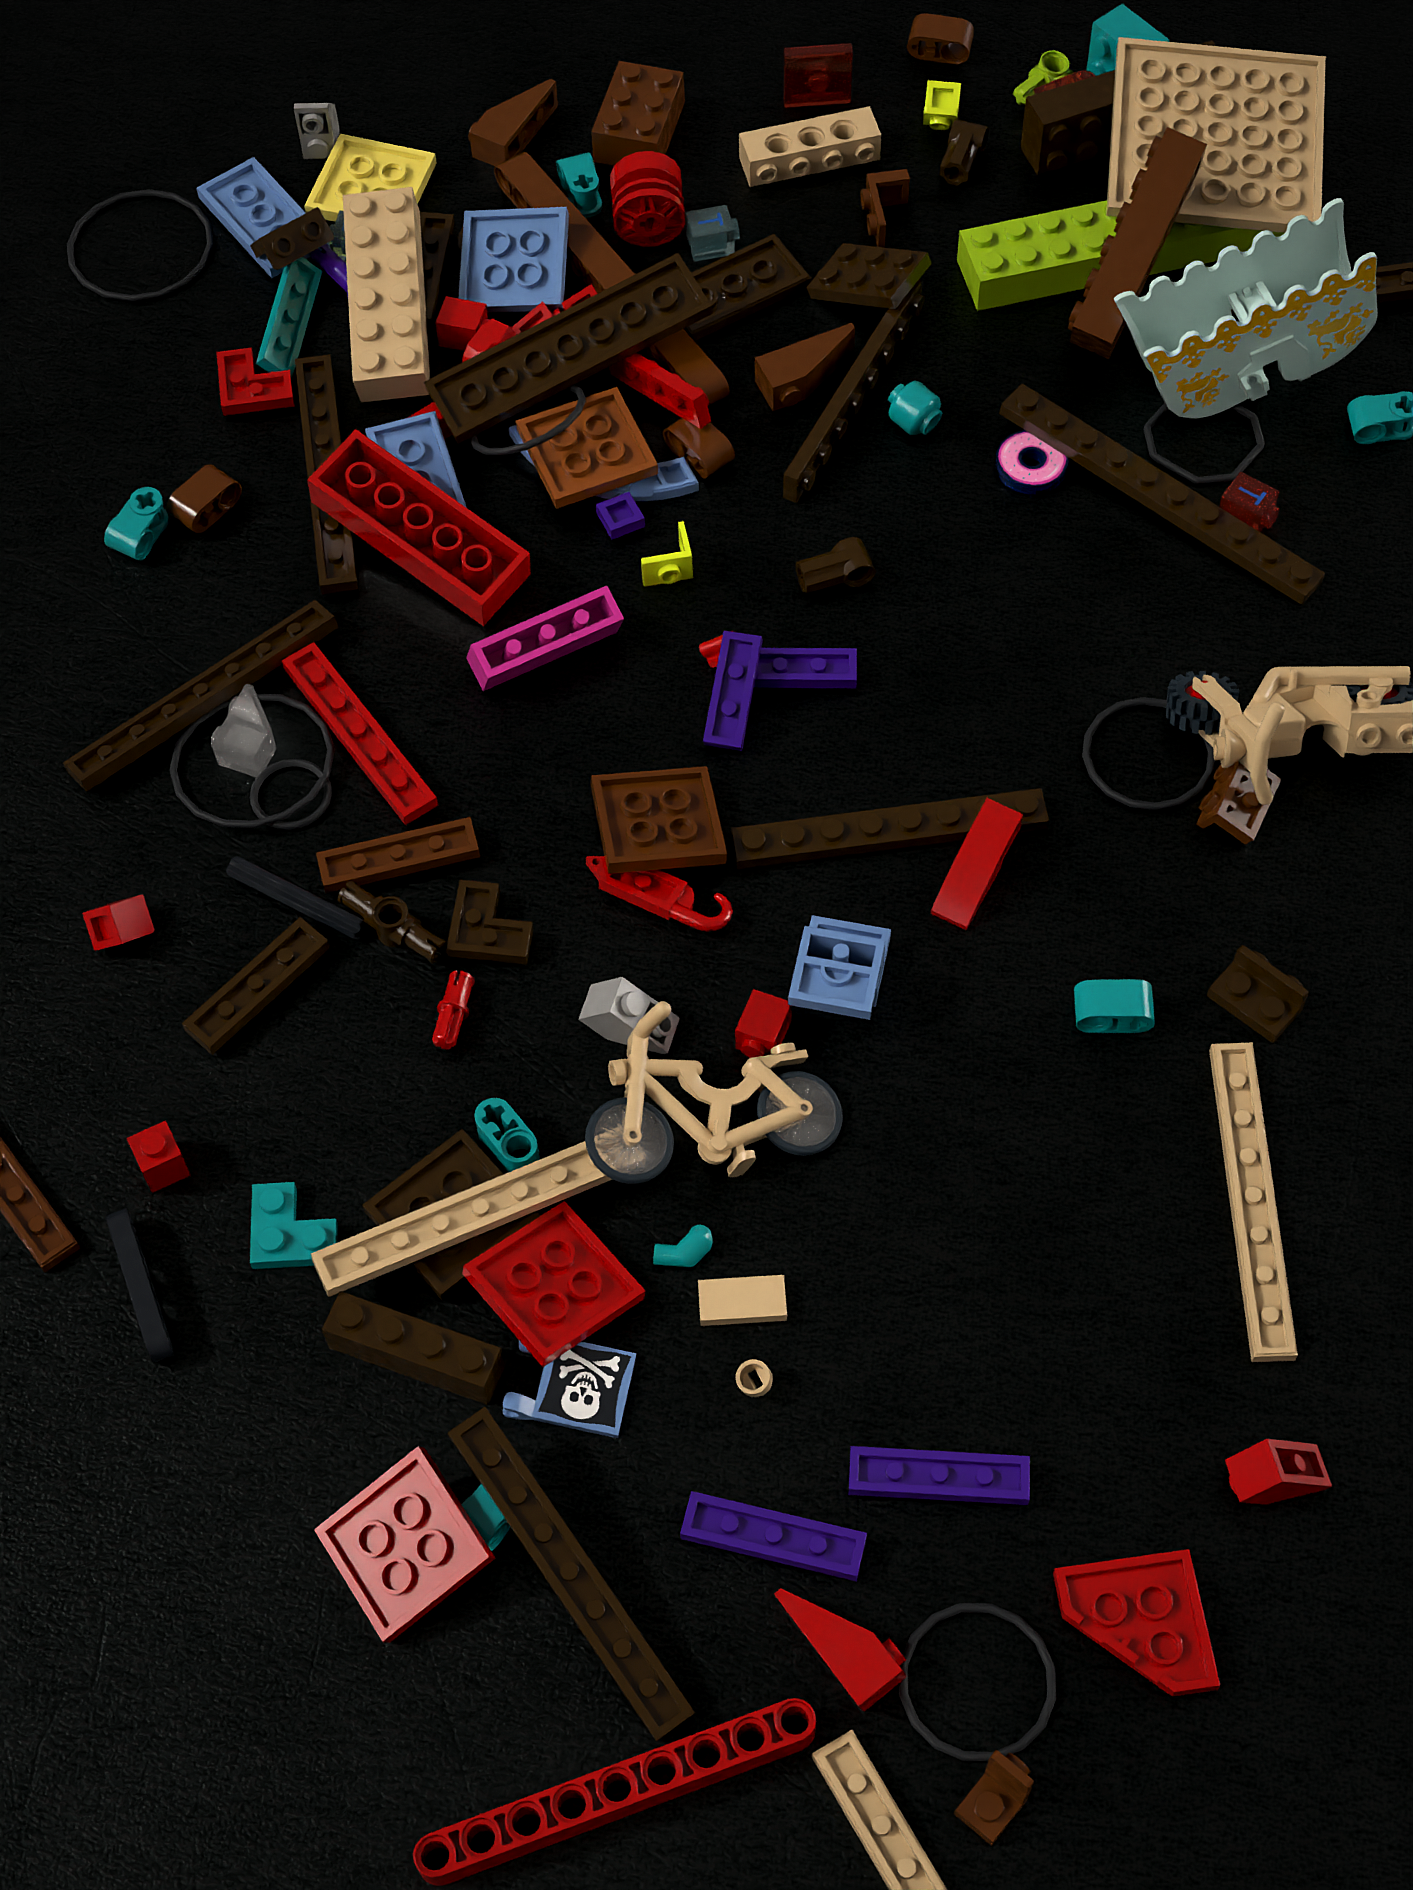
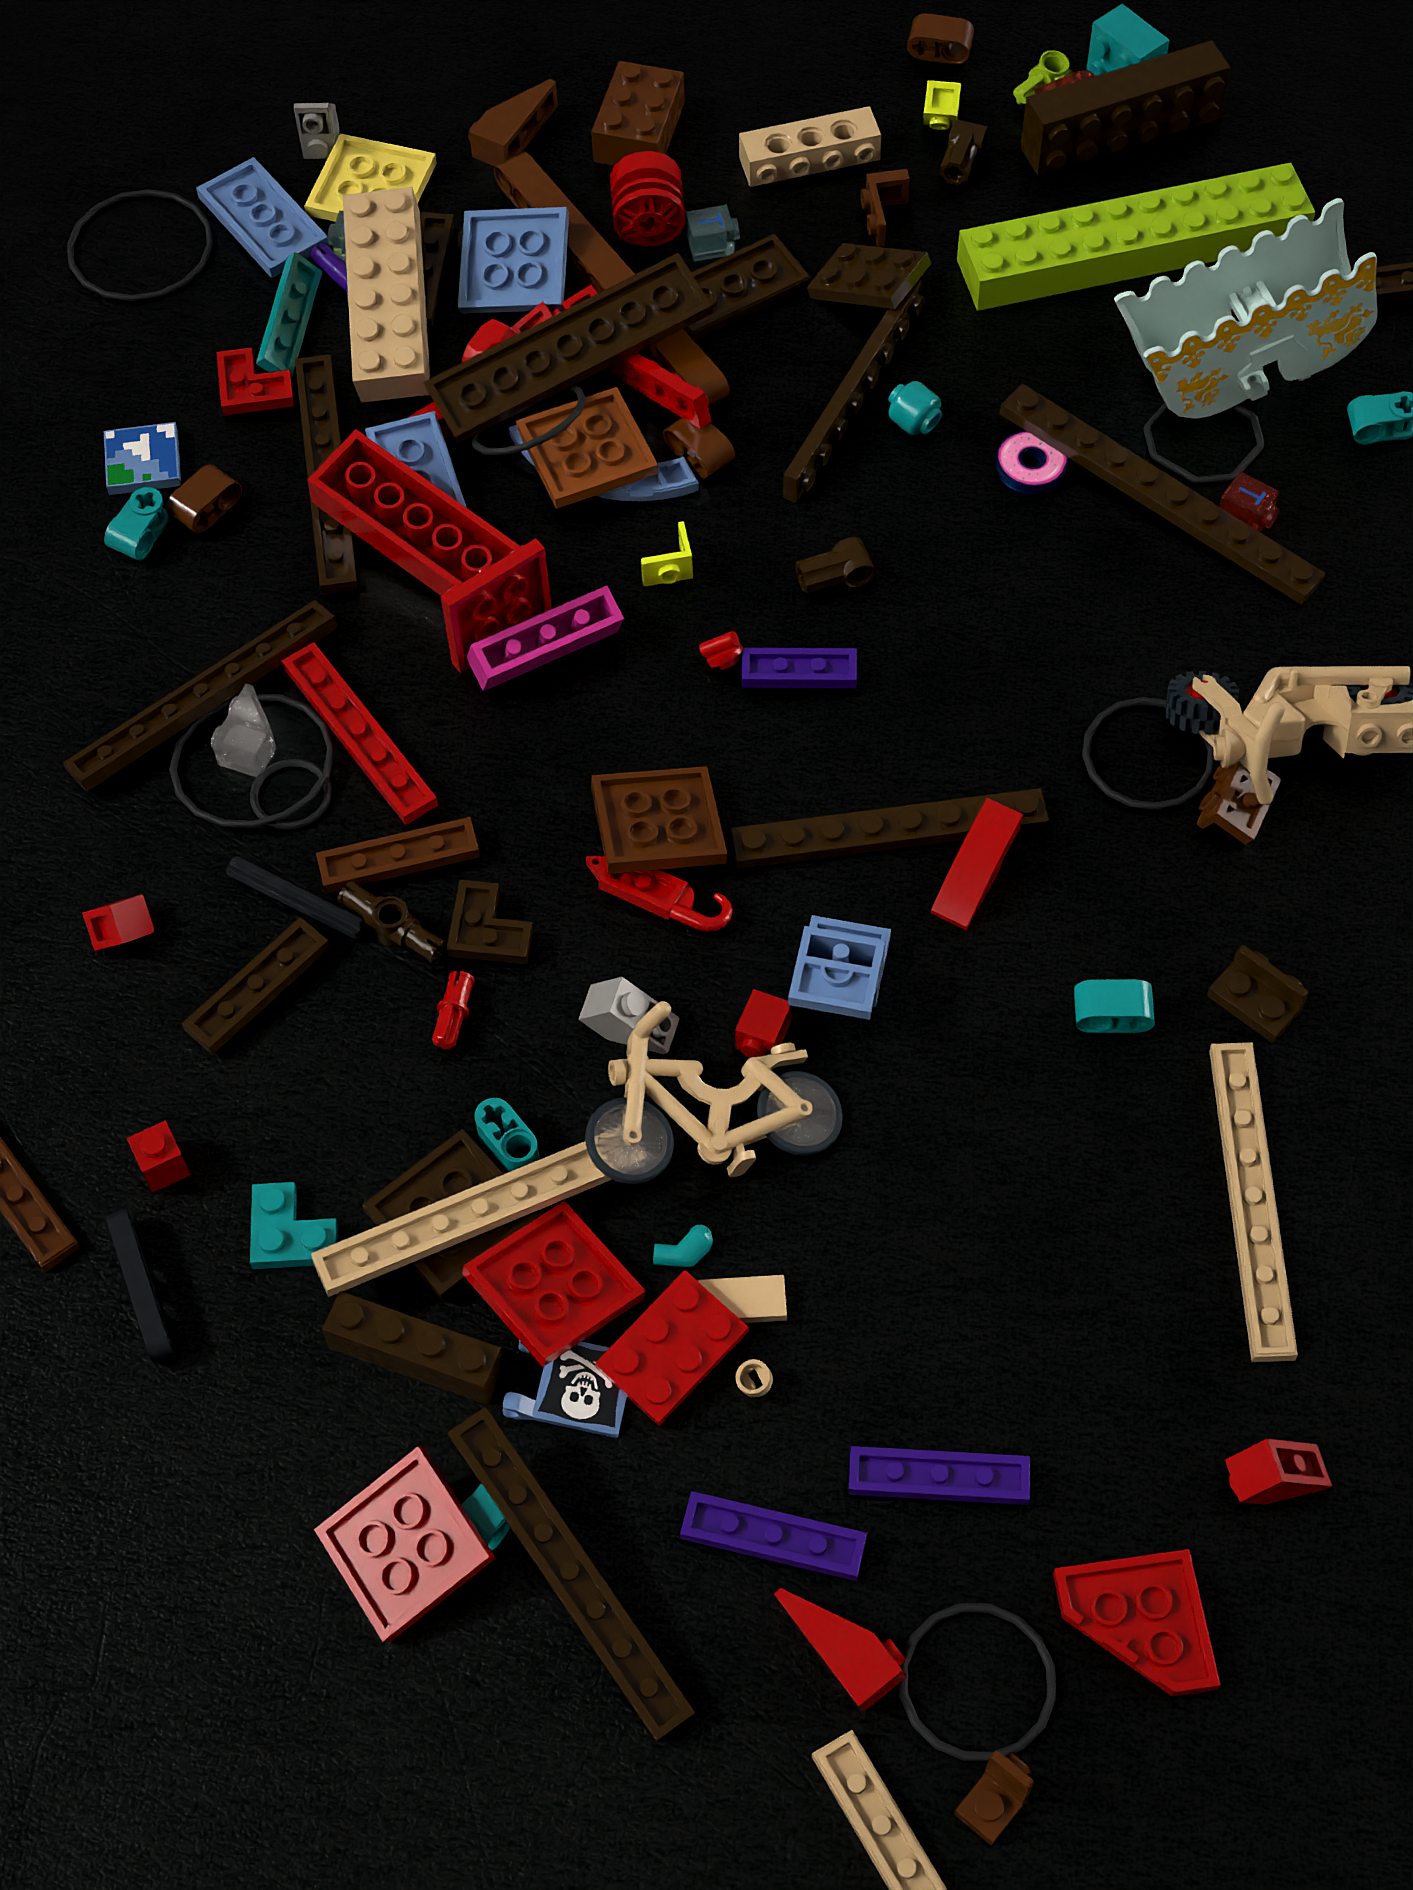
dark brown bracket [250,207,334,270] -> none
red beam [413,1698,816,1886] -> none
red brick [435,296,491,351] -> none
teal piece [556,152,602,218] -> none
dark purple plate [596,492,645,540] -> none
dark purple plate [703,631,763,751] -> none
reddish brown slope [755,323,855,411] -> none
clear red plate [783,43,853,108] -> none
reddish brown brick [1067,127,1207,359] -> none
tan plate [1106,37,1326,233] -> none
none -> tile [104,422,181,495]
none -> red plate [440,538,552,673]
none -> red plate [595,1270,749,1426]

